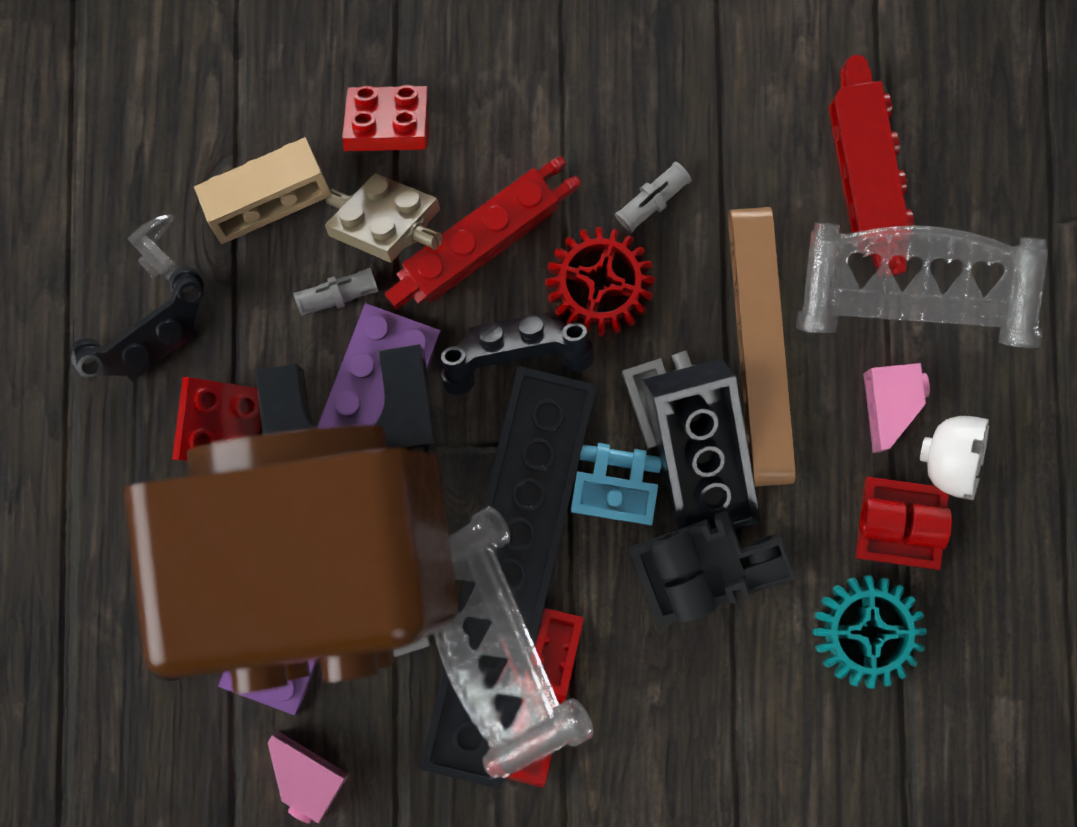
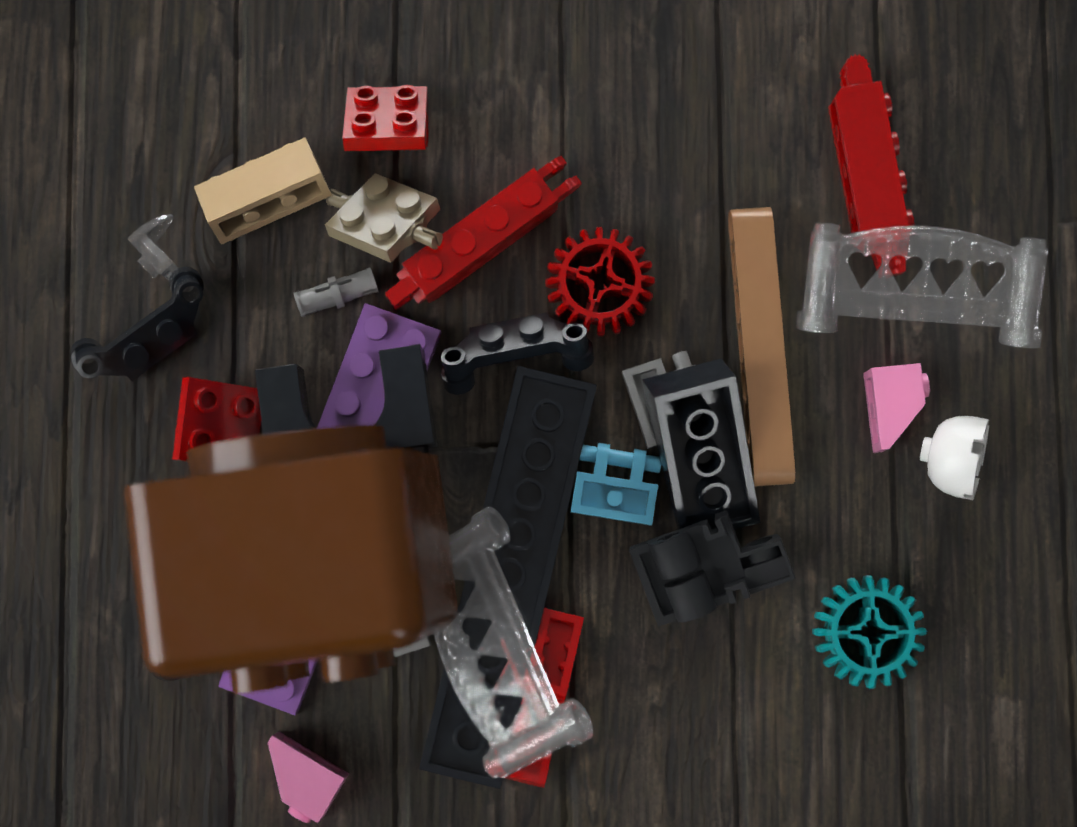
light grey pin [615,161,692,233] -> none
red plate [855,477,952,570] -> none

